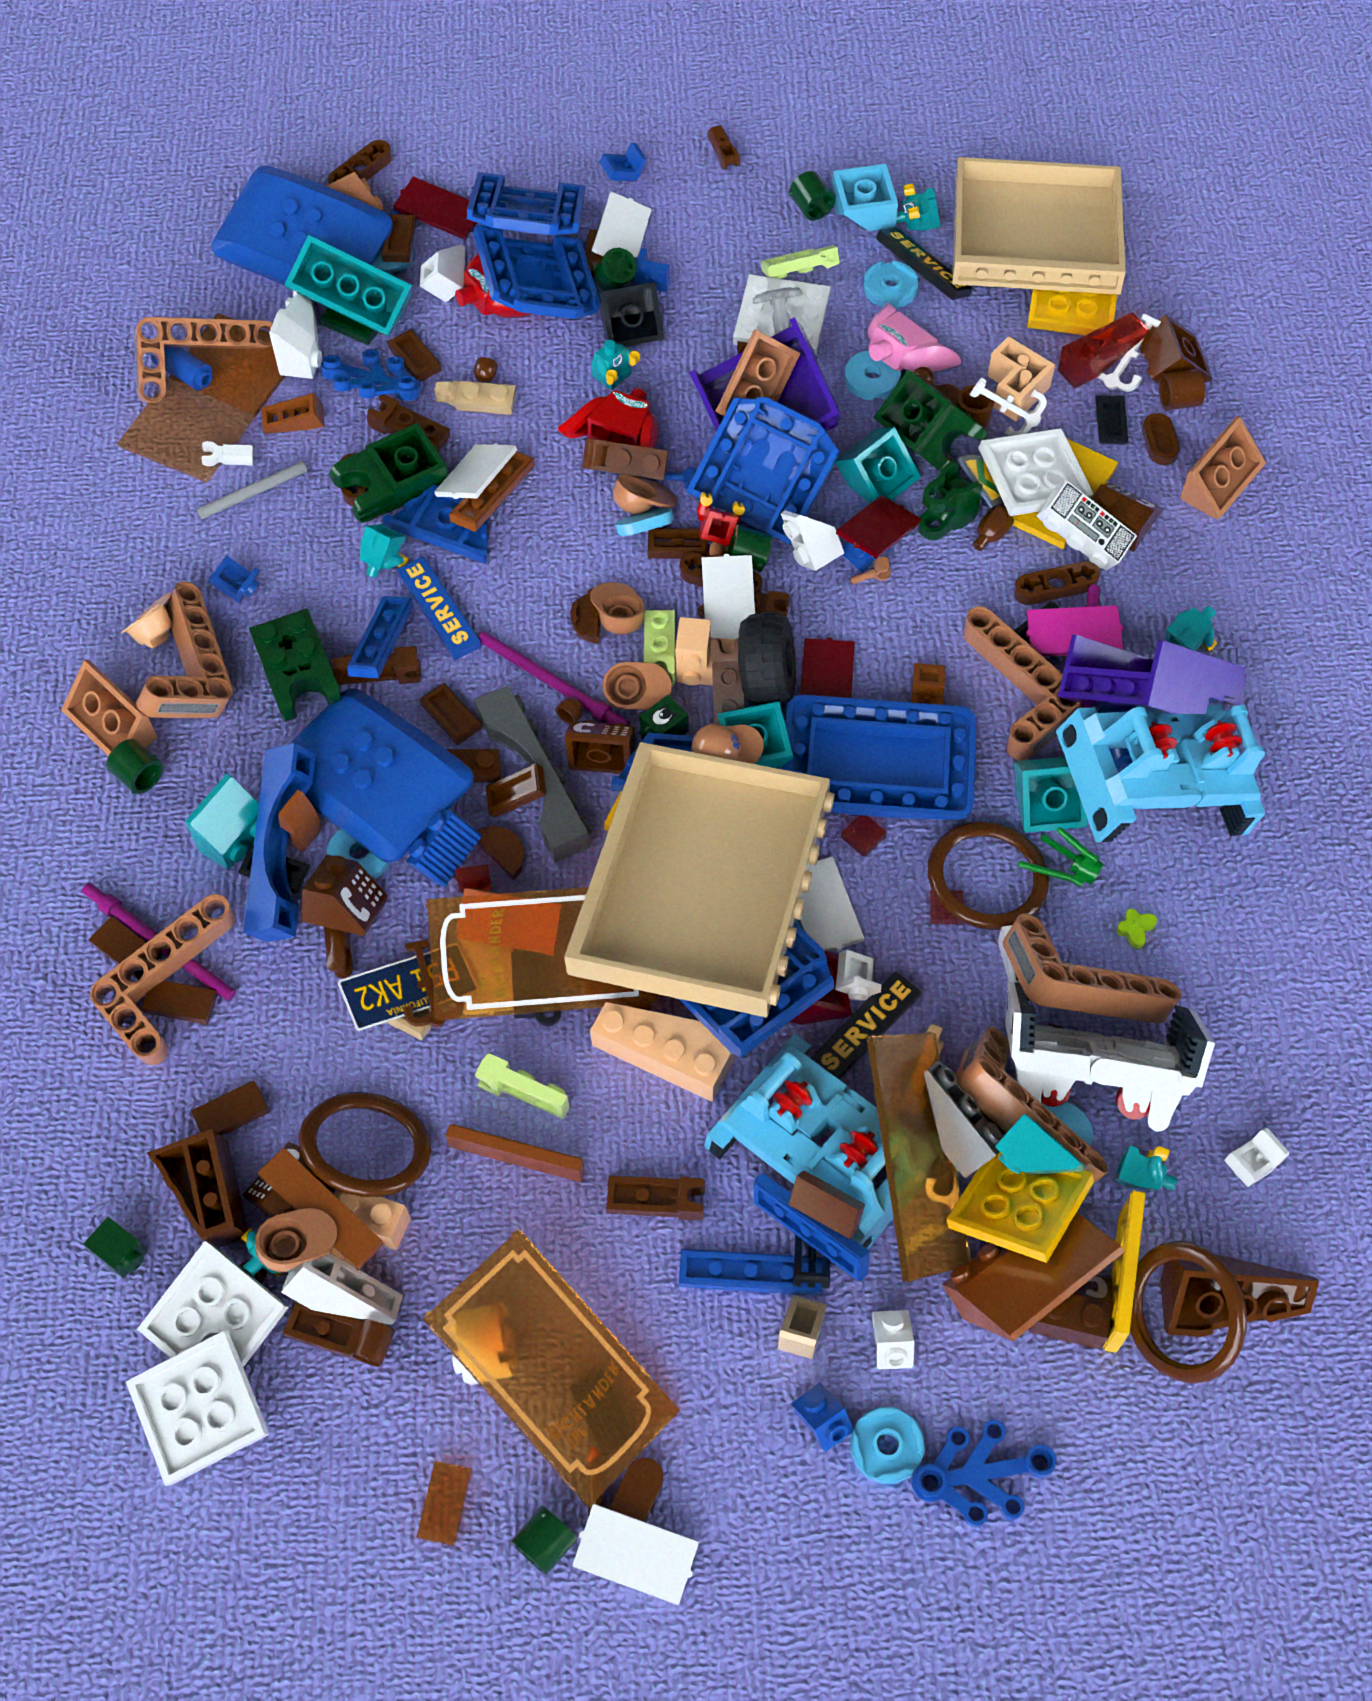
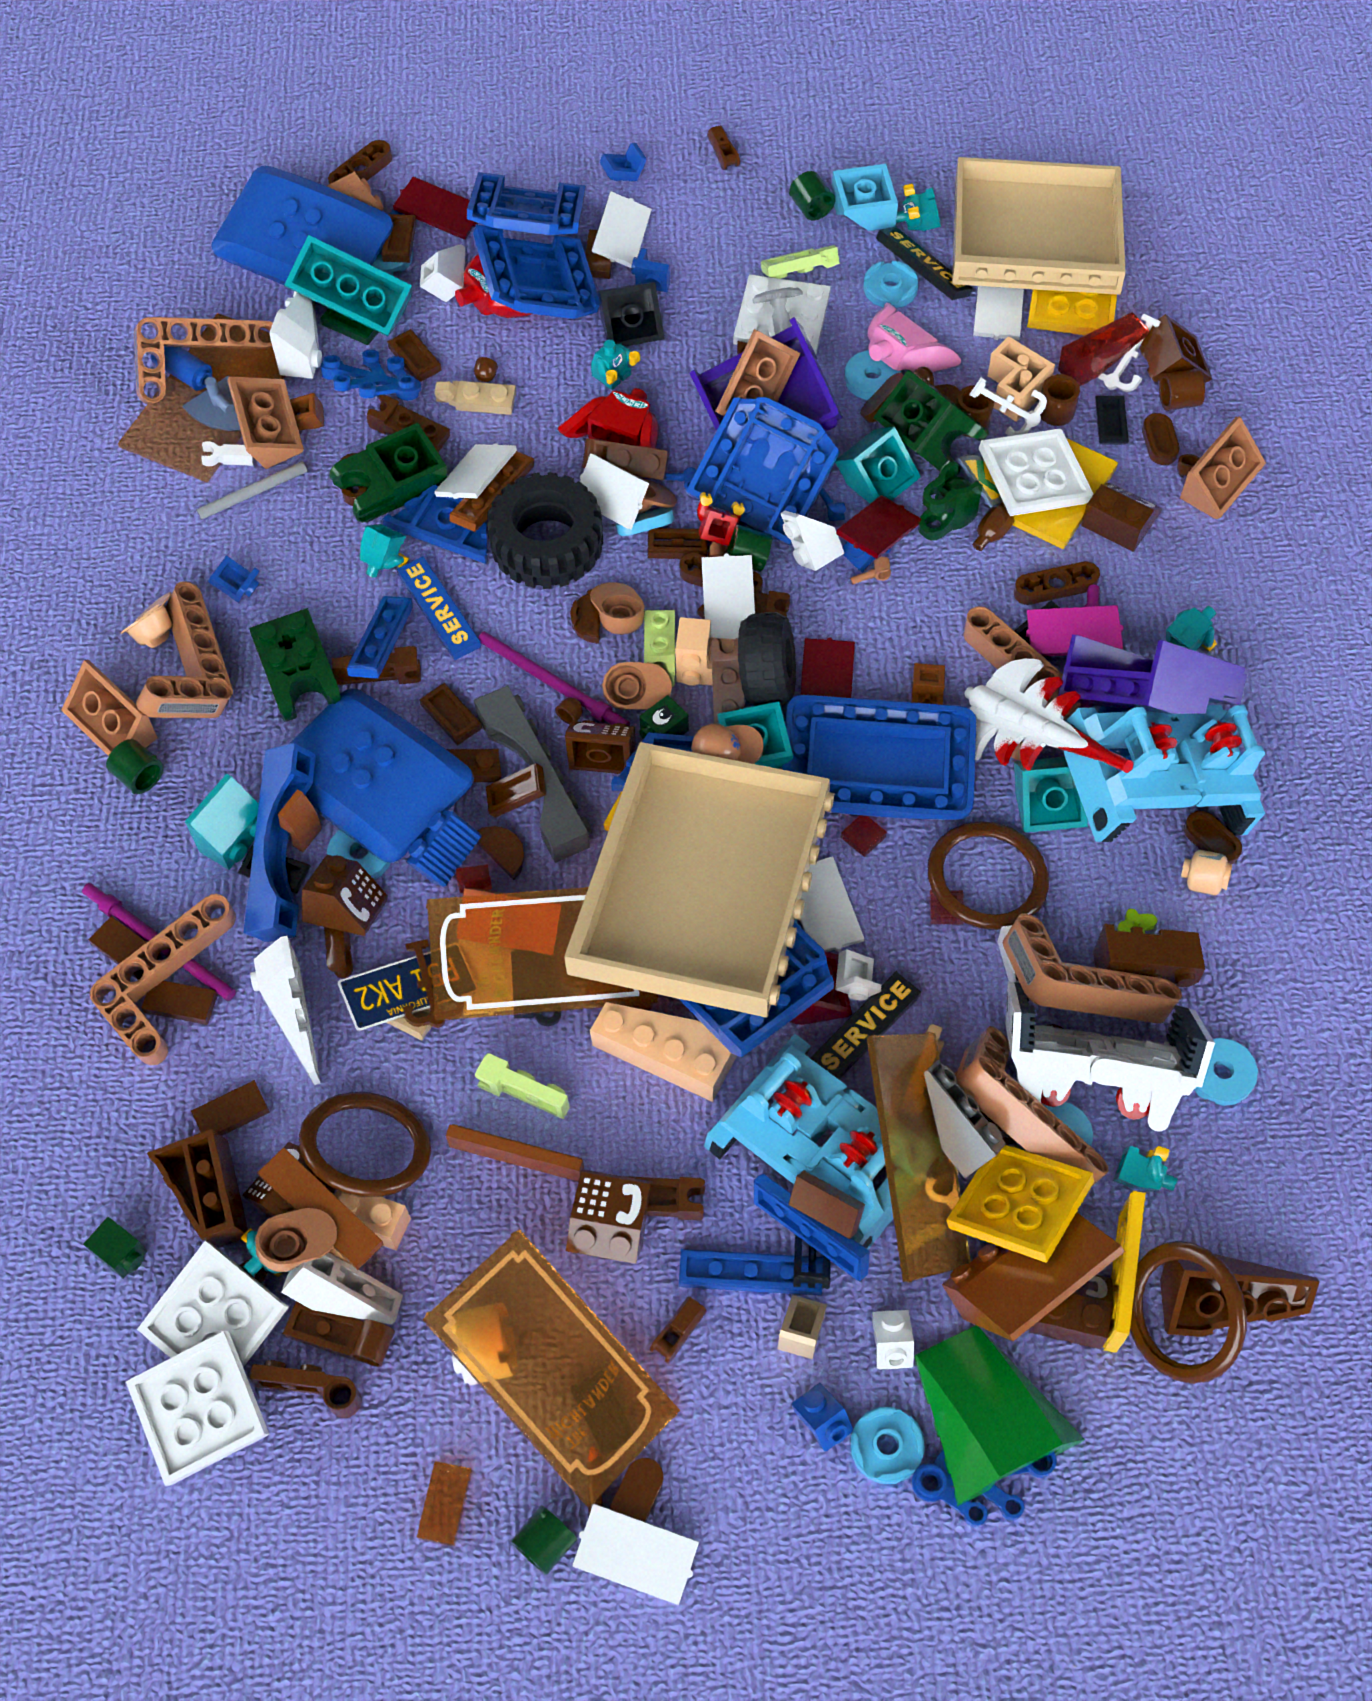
dark green piece [594,248,637,290] -> none
teal slope [995,1114,1087,1174] -> none
green plant [1018,827,1104,887] -> none
brick [1036,481,1137,571] -> none
white bracket [1224,1128,1289,1187] -> none
none -> sand blue shield [183,376,241,431]
none -> nougat slope [227,377,304,469]
none -> white wedge [250,936,321,1085]
none -> reddish brown plate [250,1360,362,1418]
none -> black tyre [487,472,603,589]
none -> reddish brown slope [566,1169,652,1264]
none -> white piece [580,453,649,530]
none -> reddish brown bar [649,1296,707,1364]
none -> blue hand [819,488,846,521]
none -> reddish brown tile [860,373,904,423]
none -> green wedge [914,1325,1085,1506]
none -> white animal [965,658,1134,773]
none -> white piece [973,286,1024,340]
none -> reddish brown piece [1040,374,1080,426]
none -> reddish brown wedge [1093,924,1205,987]
none -> reddish brown hinge [1177,454,1200,478]
none -> light nougat head [1181,850,1232,896]
none -> reddish brown tile [1184,811,1242,864]
none -> medium azure tile [1194,1038,1258,1106]

